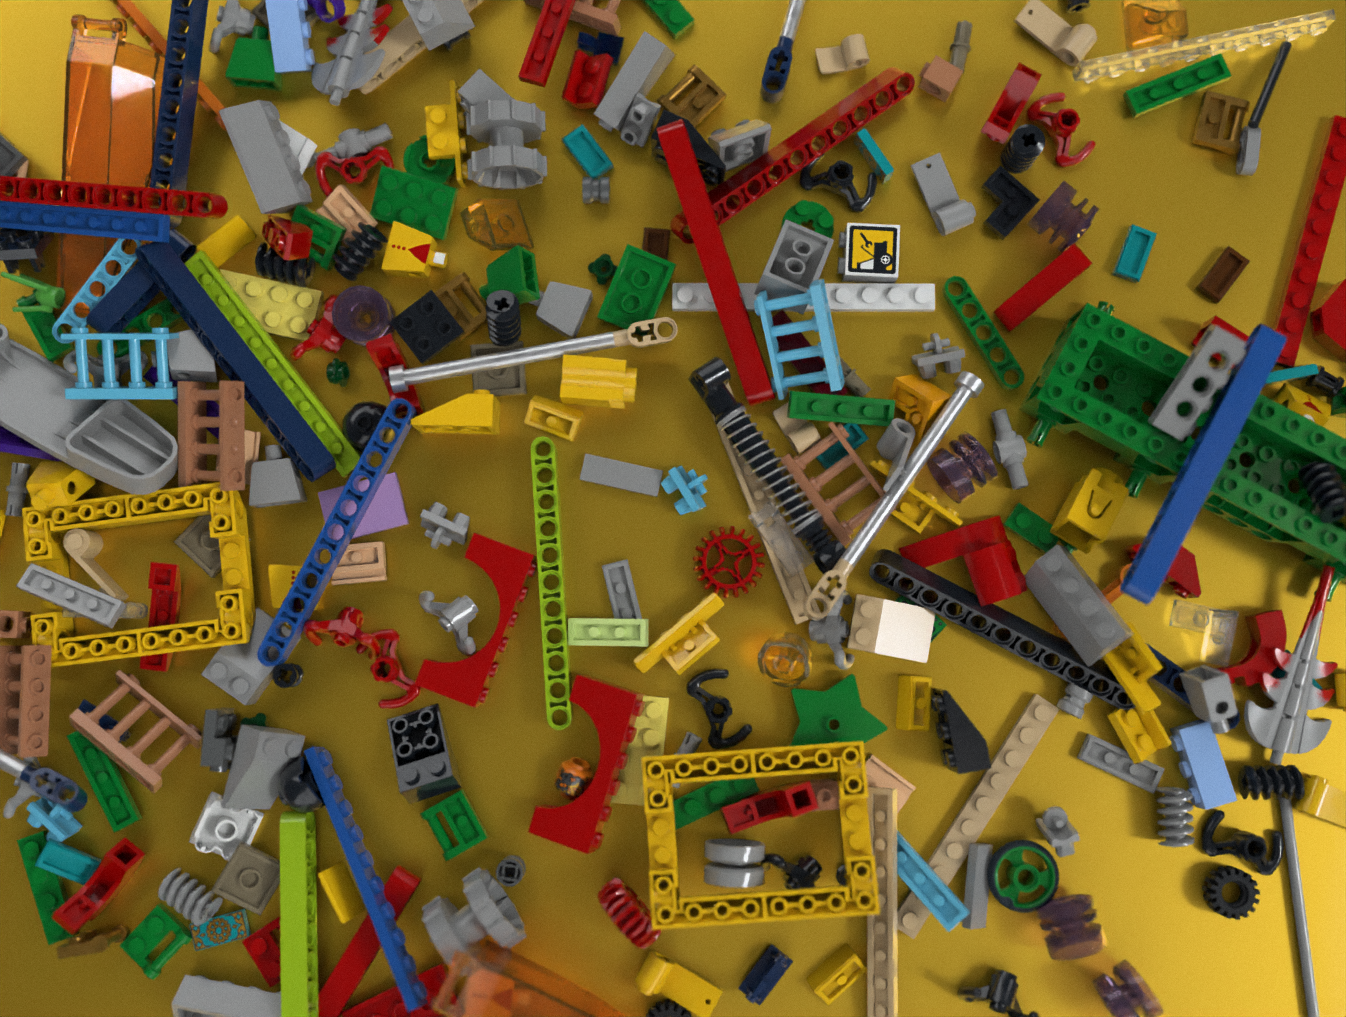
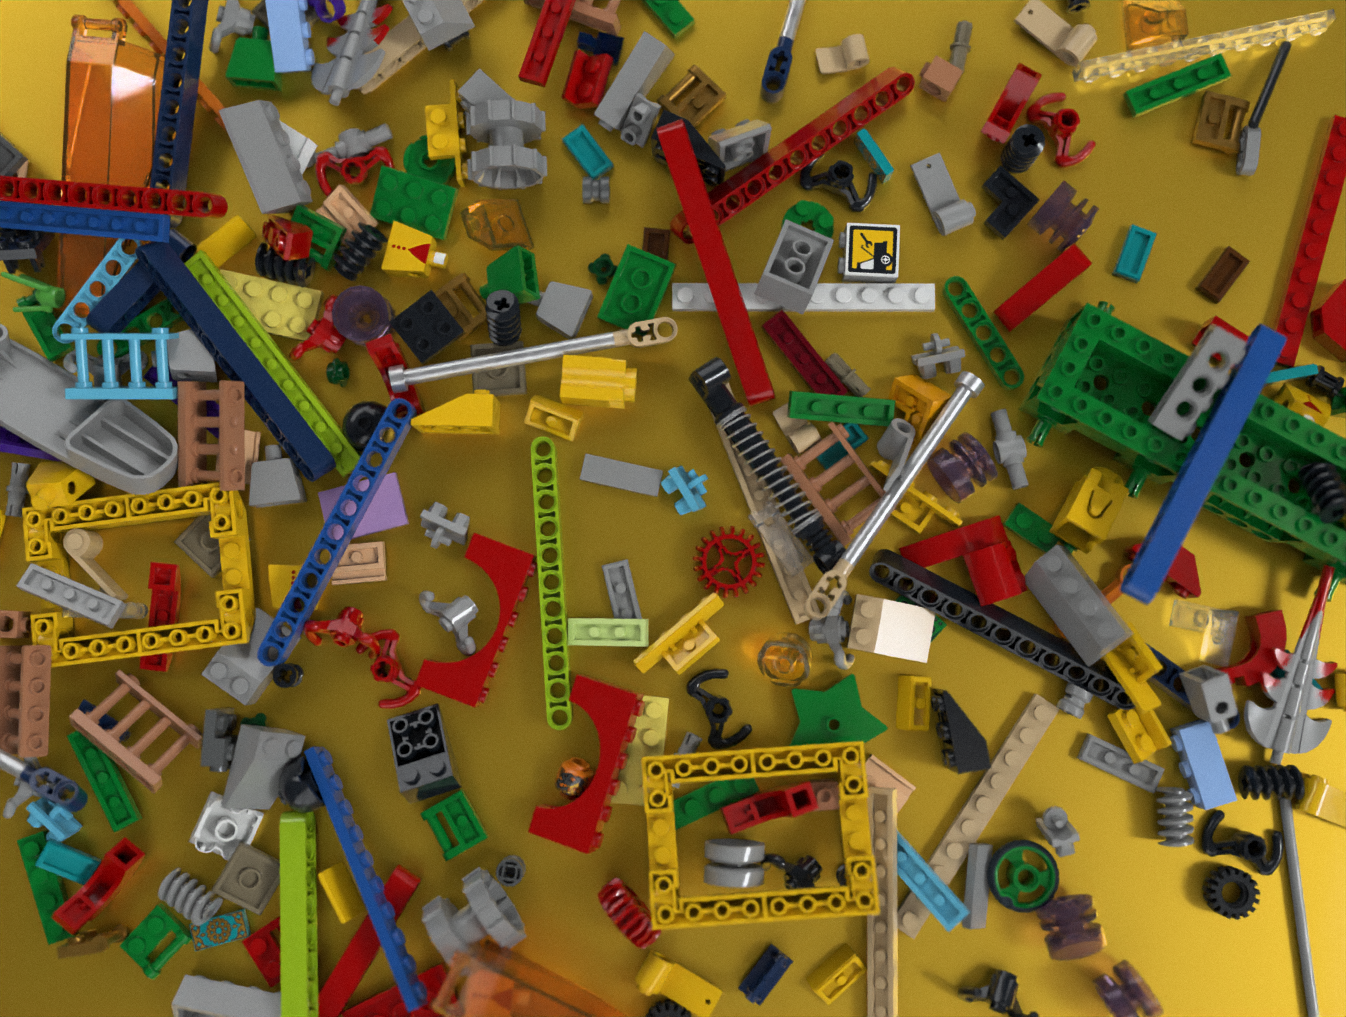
medium azure fence [754,279,845,400] -> none

